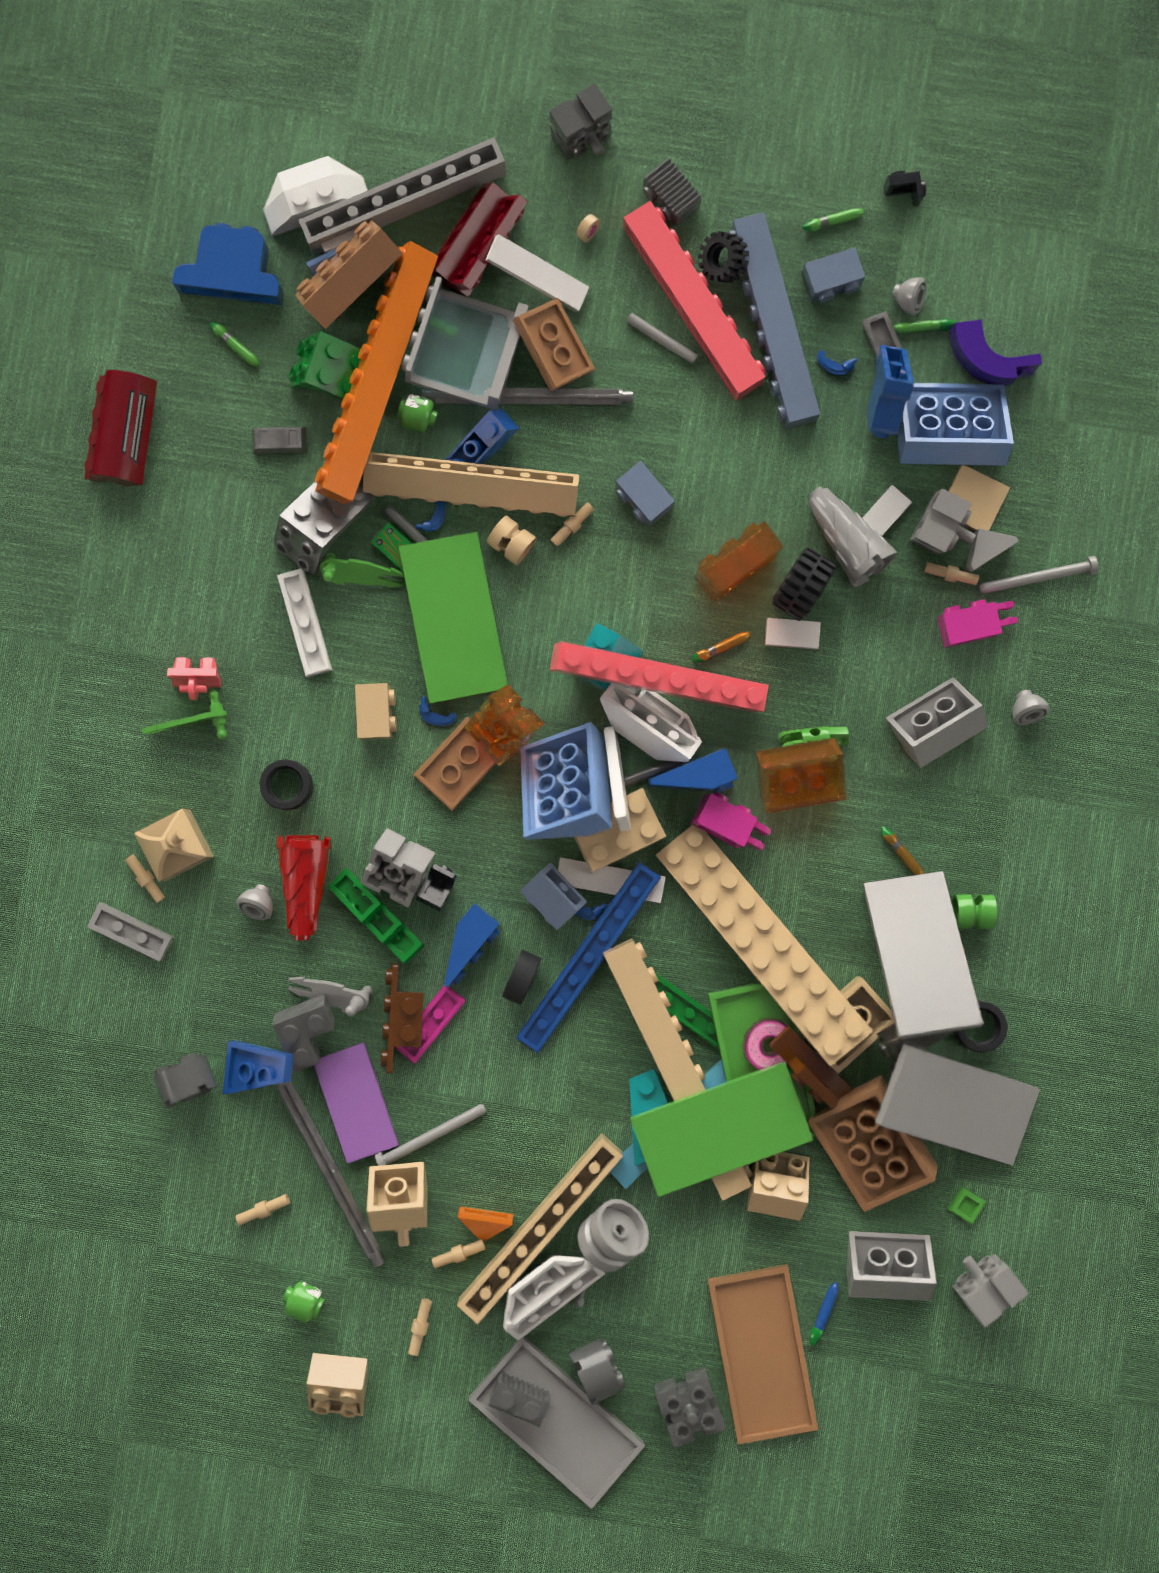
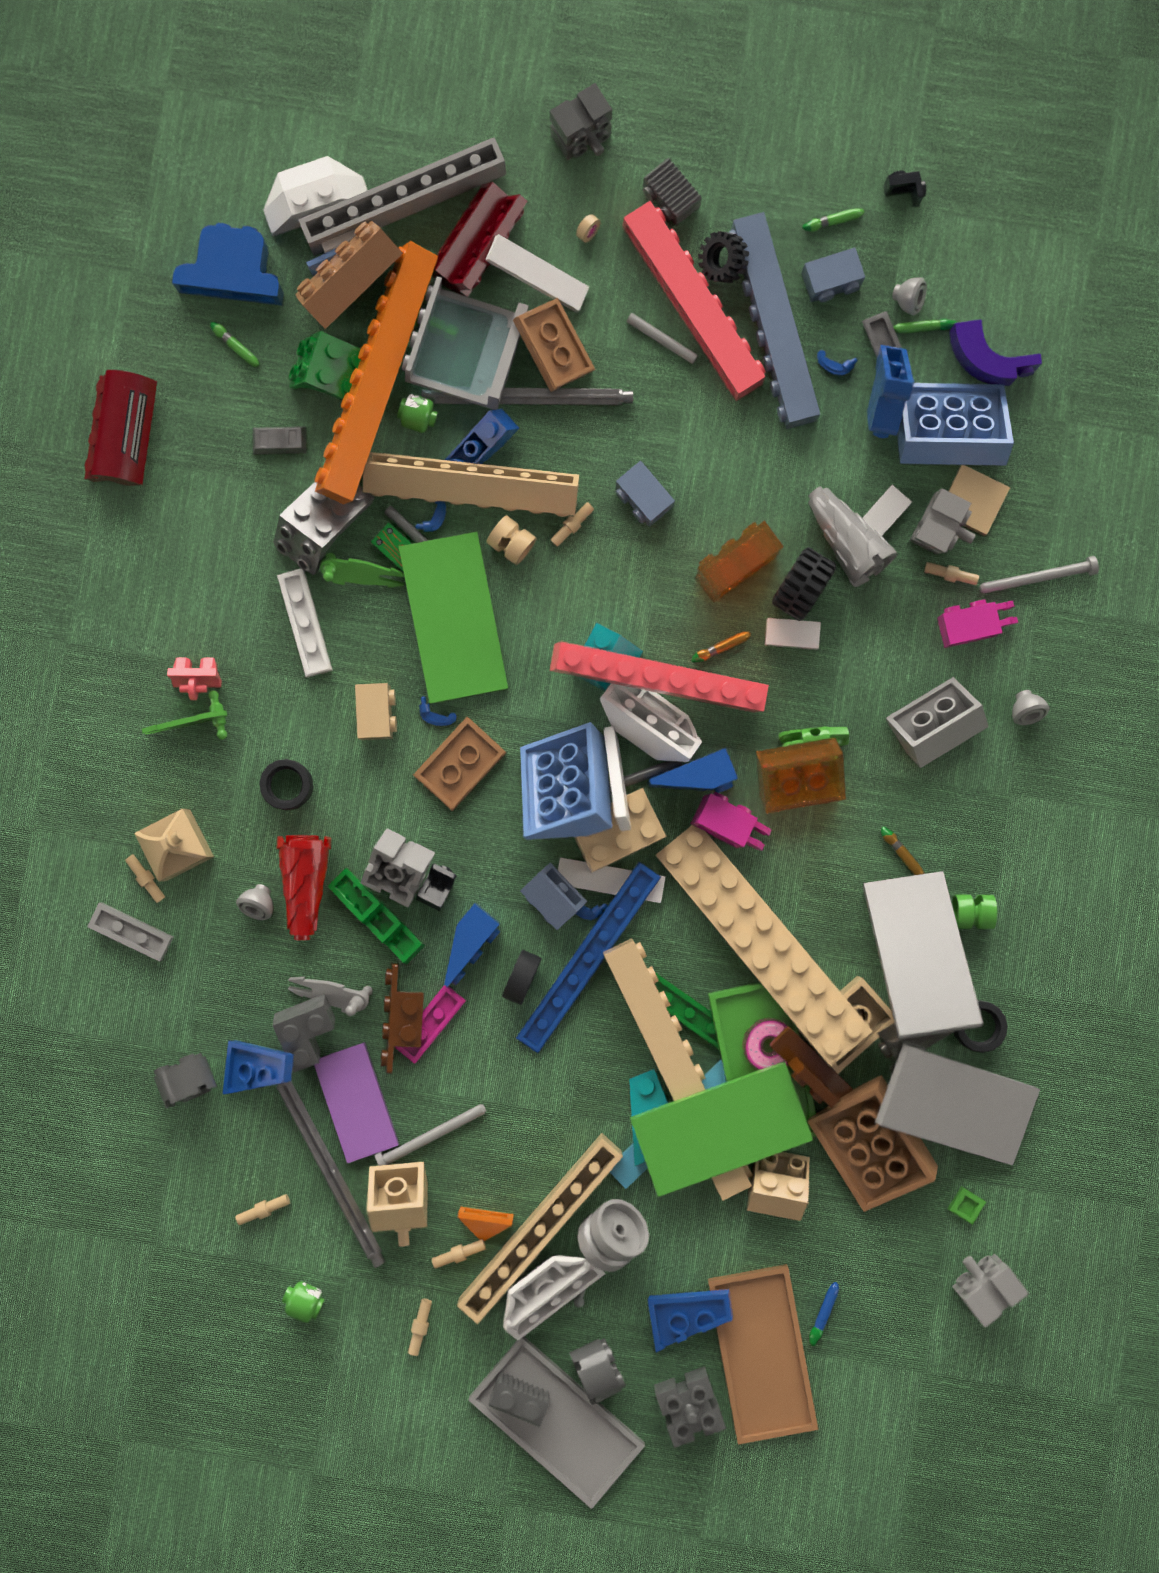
tan slope [307,1353,368,1417] -> none
clear orange brick [464,684,545,766] -> none
light grey slope [847,1231,937,1301] -> none
light grey slope [965,529,1019,573] -> none
none -> blue wing [648,1289,733,1352]

